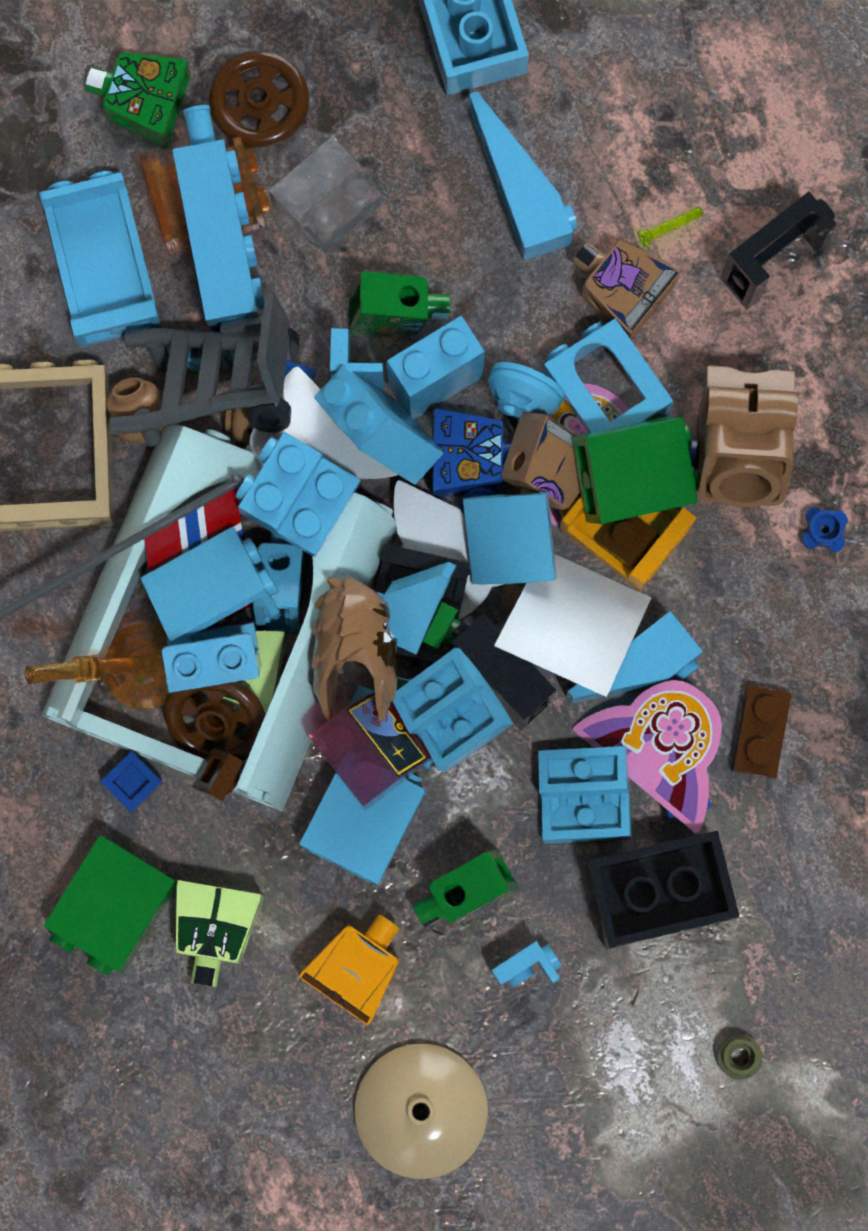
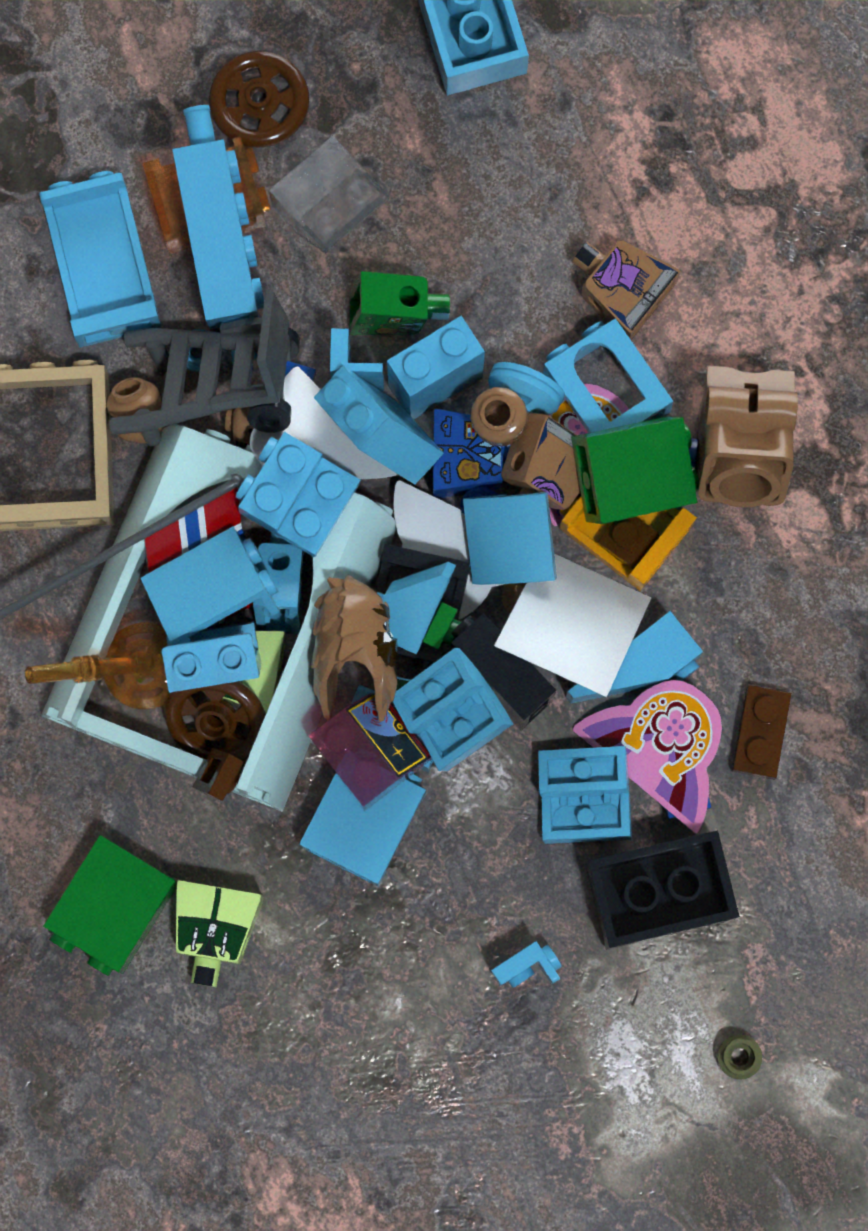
green torso [85,52,191,148] -> none
blue plate [100,751,164,814] -> none
light orange torso [299,914,400,1026] -> none
tan dish [354,1044,488,1179] -> none
green torso [413,850,519,928] -> none
medium azure slope [469,91,577,261] -> none
clear neon green piece [637,207,703,248] -> none
black panel [720,191,836,310] -> none
blue plate [802,507,848,553] -> none
none -> medium nougat head [470,387,529,447]

